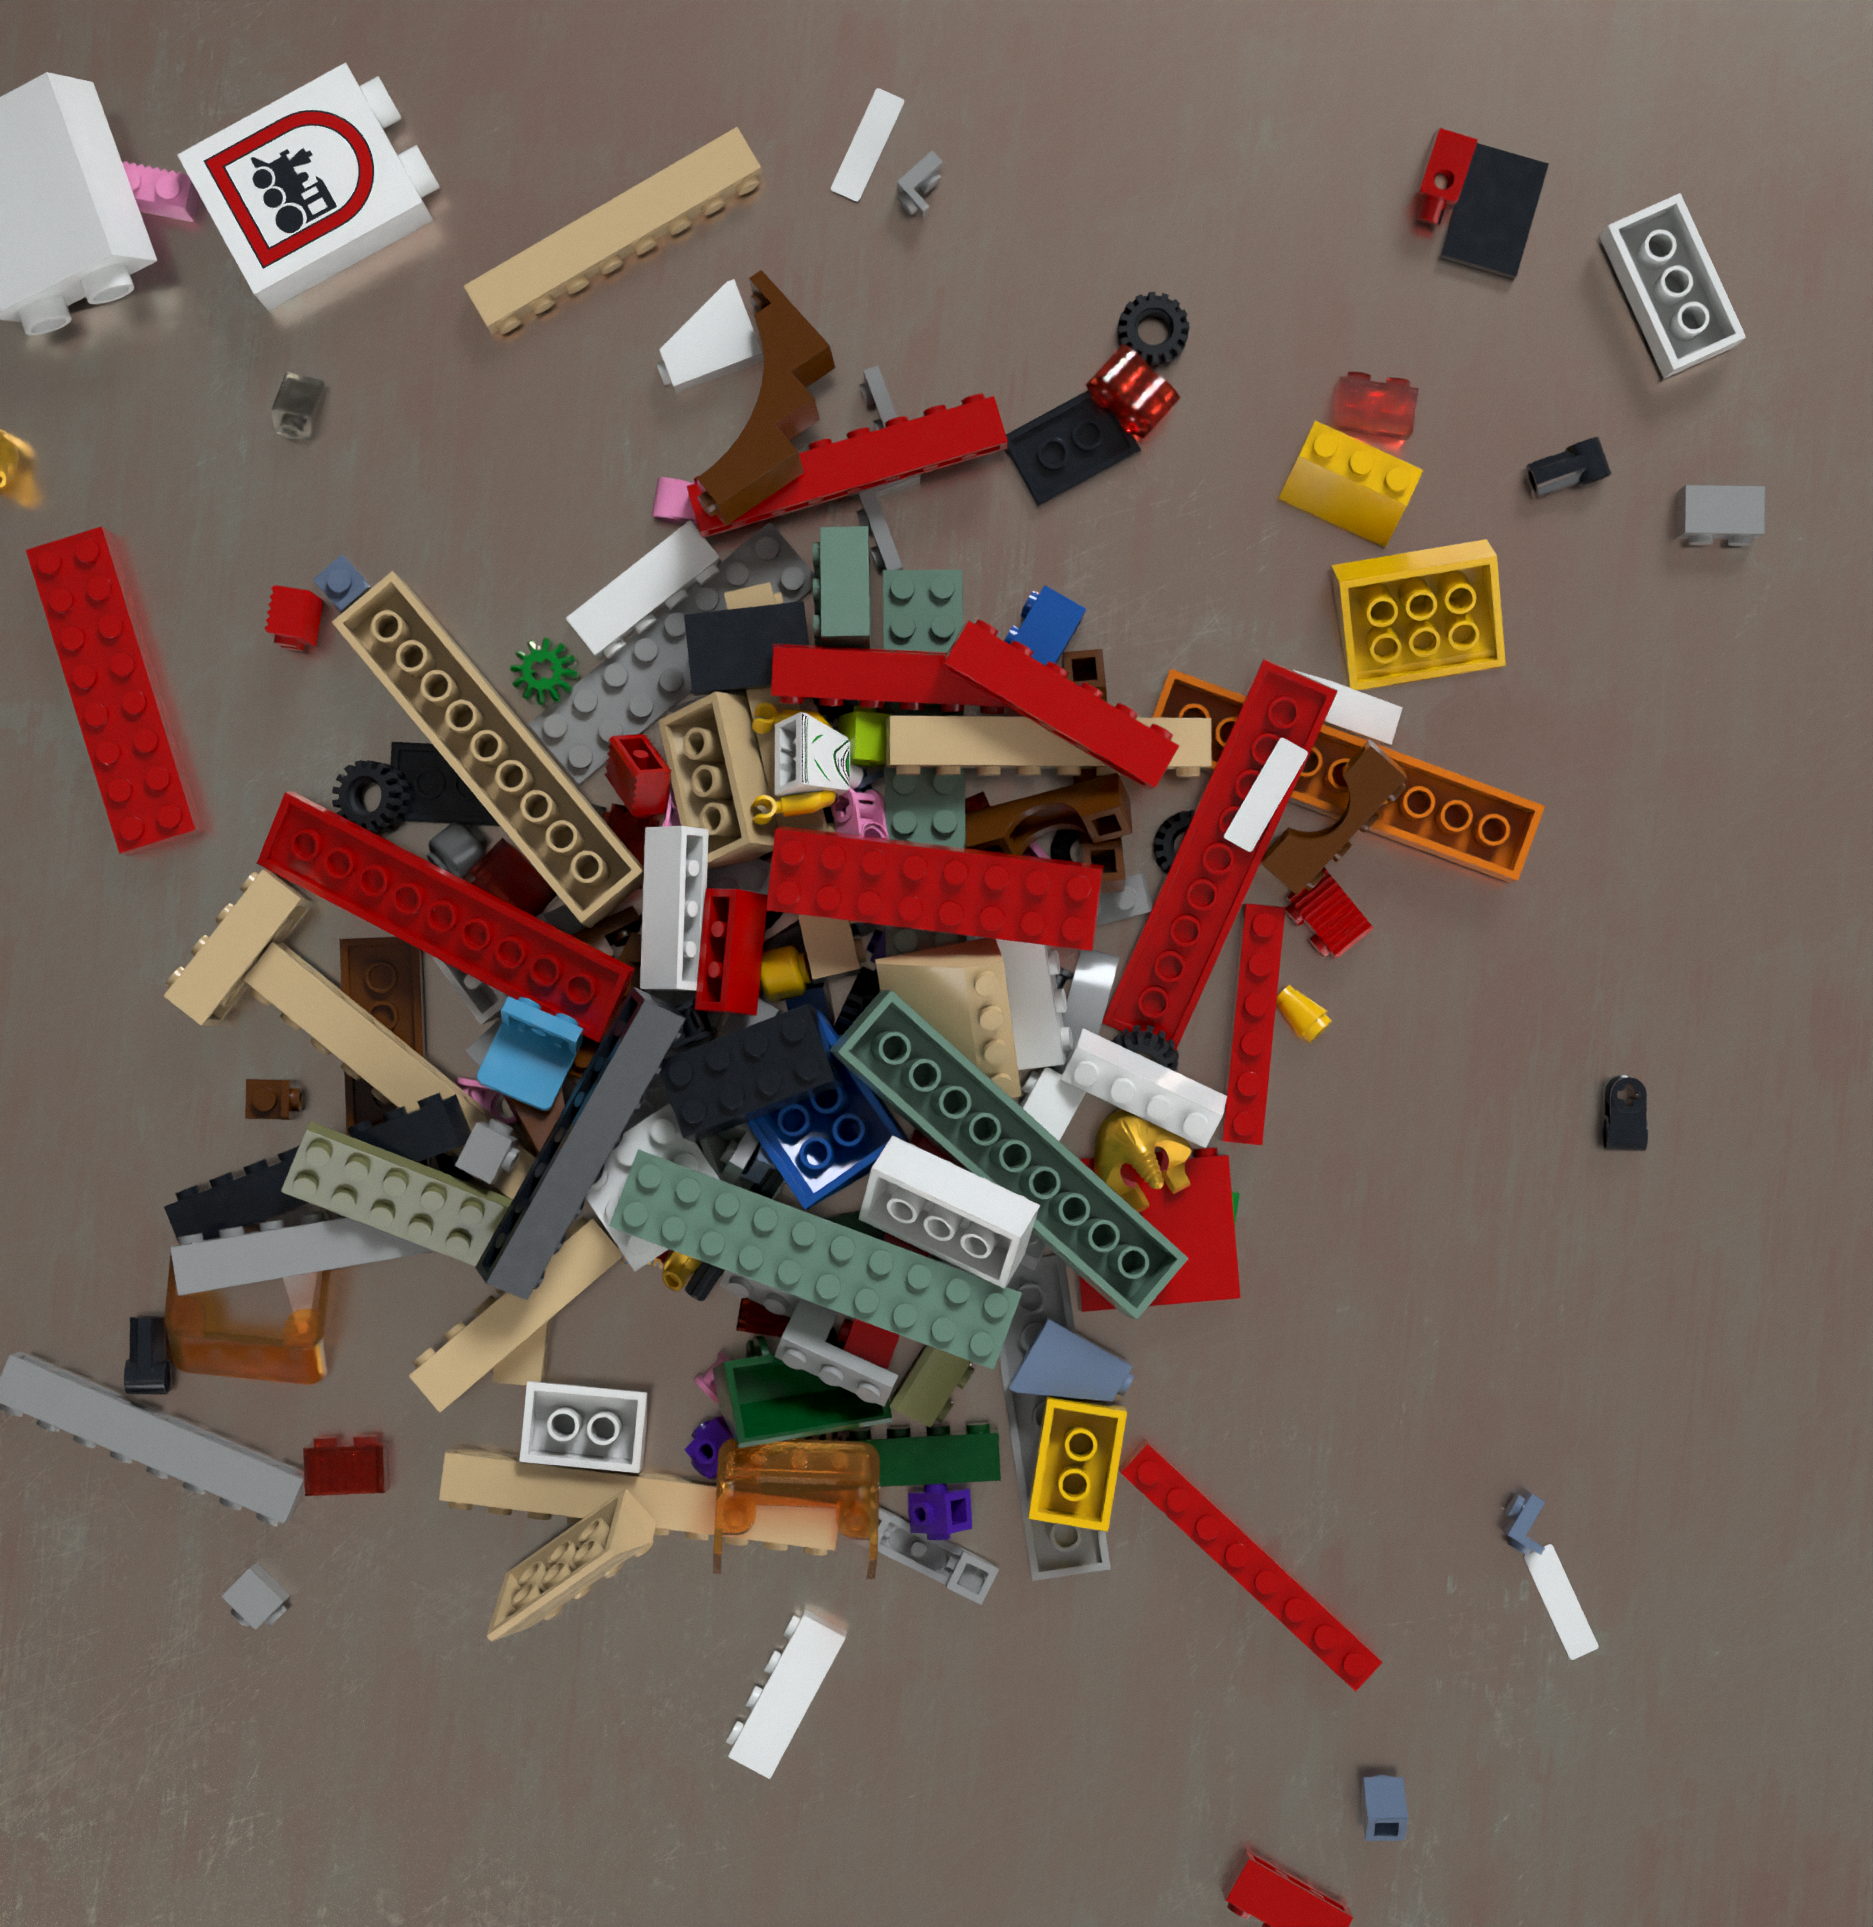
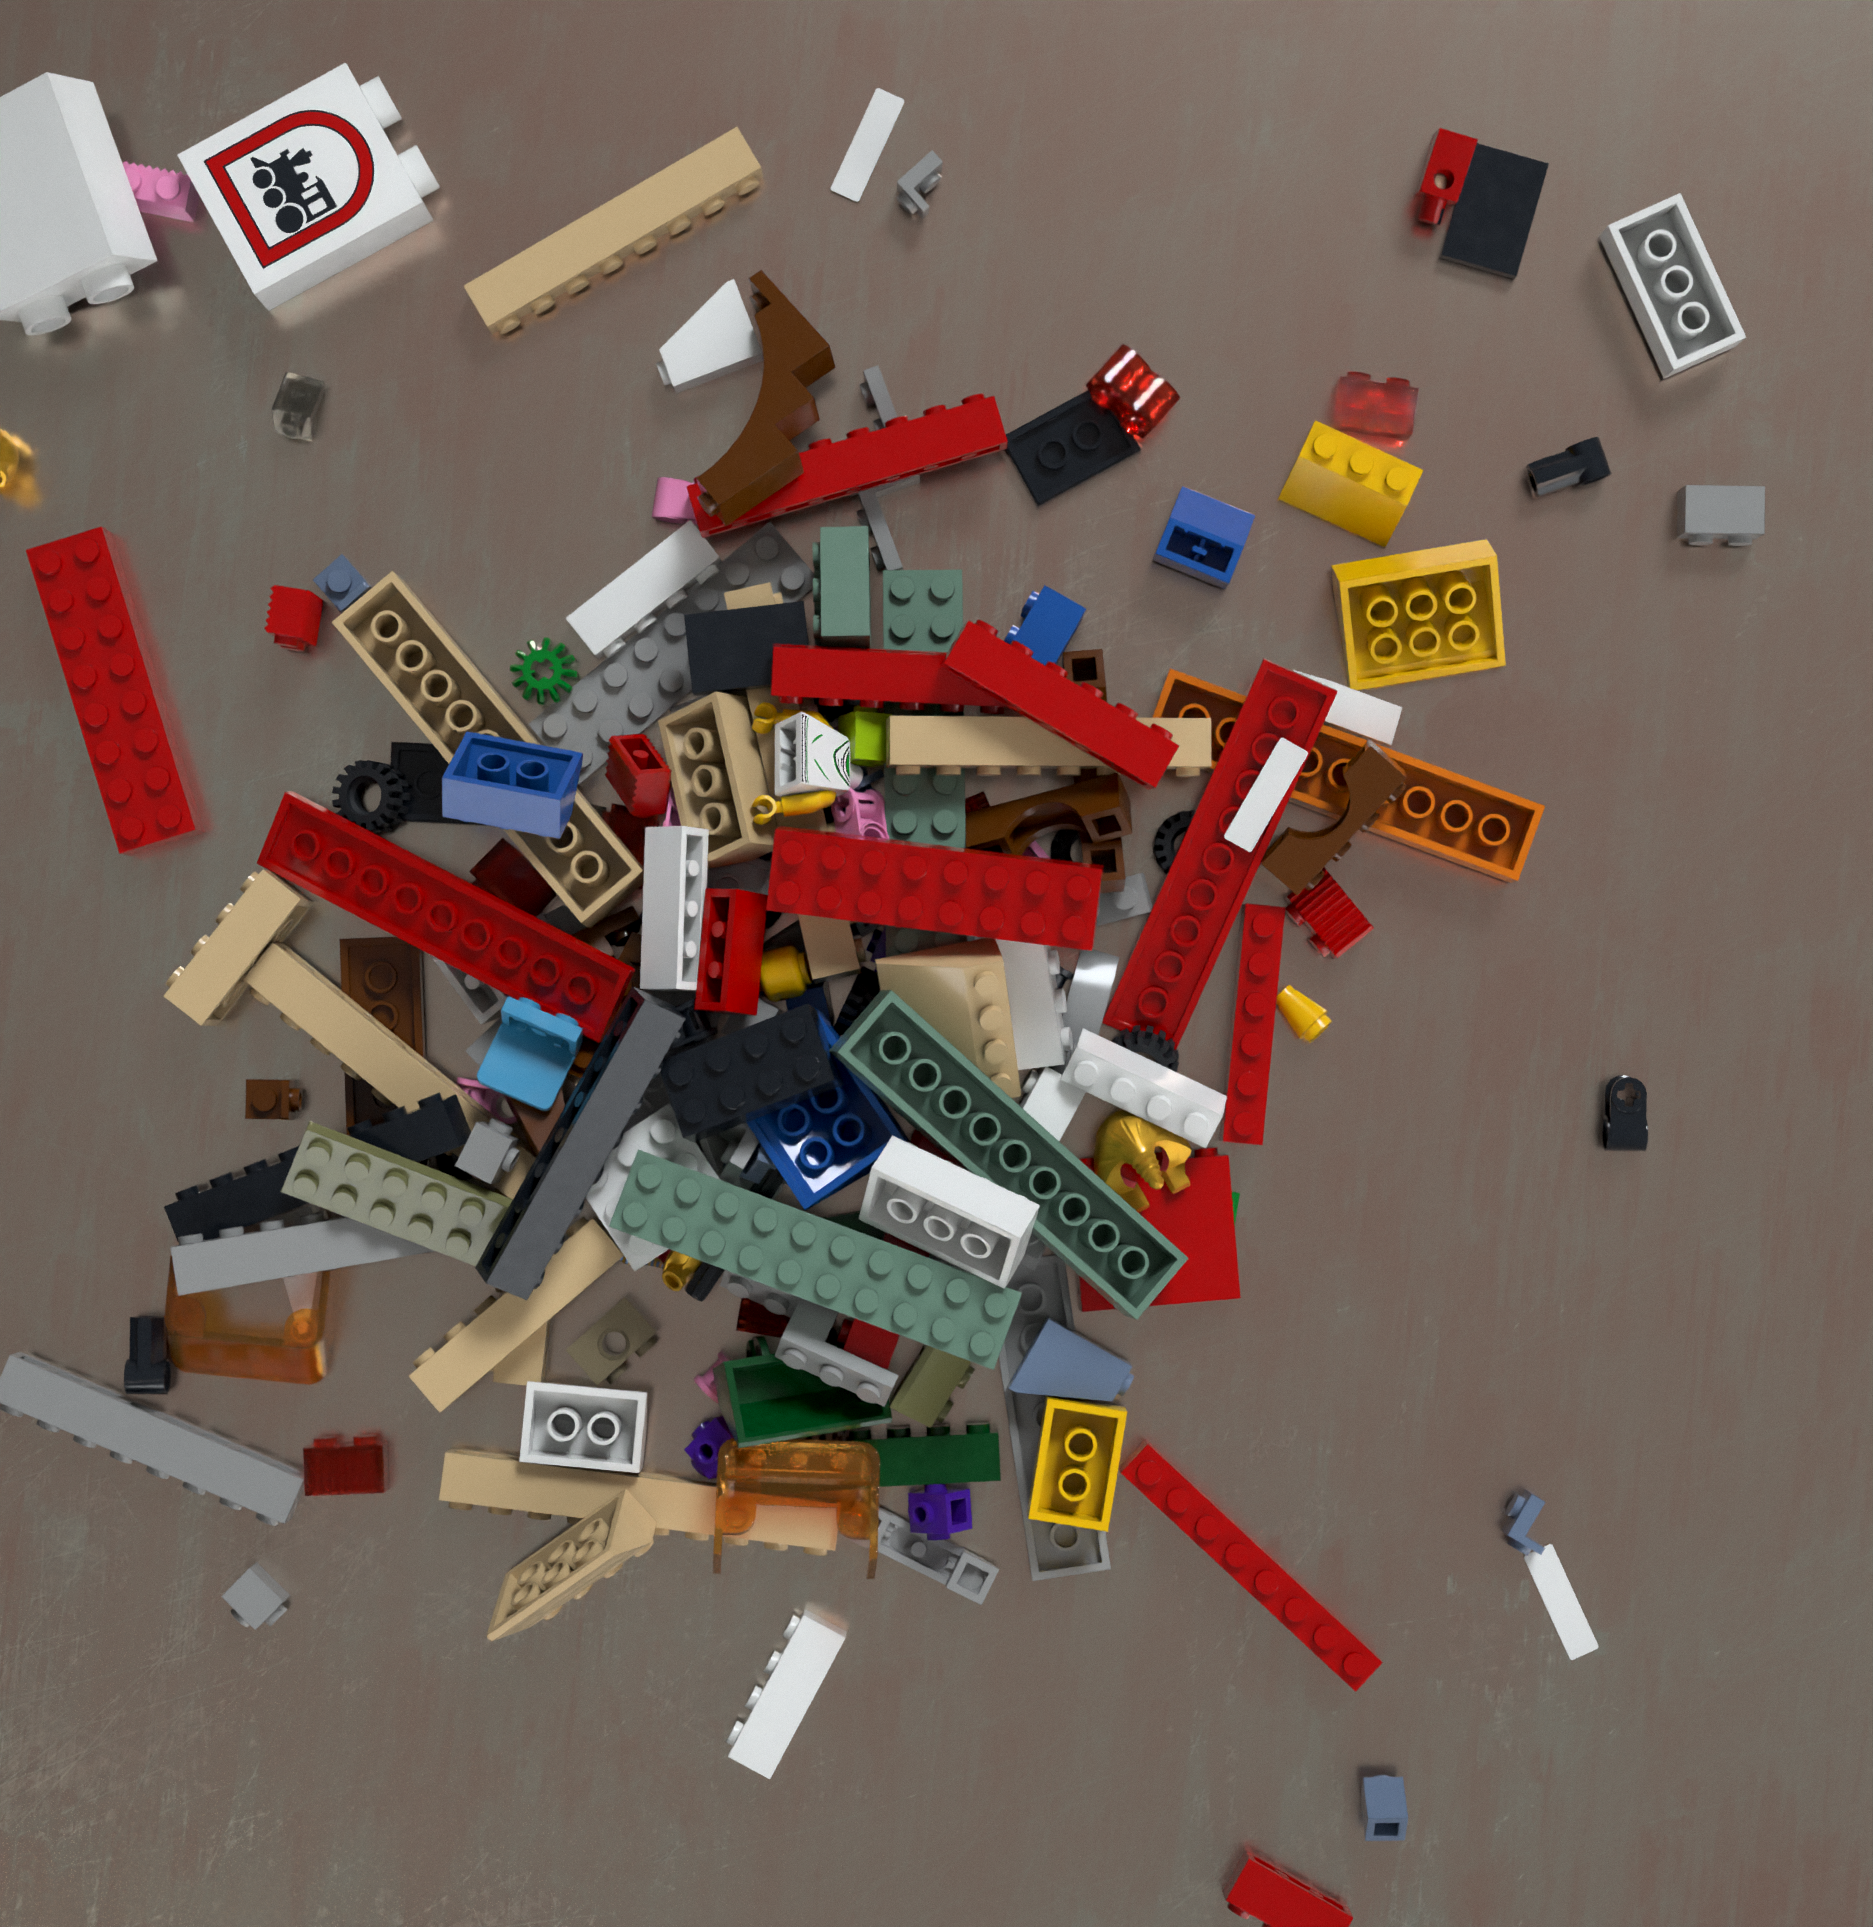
dark grey head [426,821,487,879] -> none
black tyre [1117,292,1190,368] -> none
none -> blue slope [442,731,583,839]
none -> dark tan brick [566,1294,659,1386]
none -> blue slope [1153,486,1255,589]

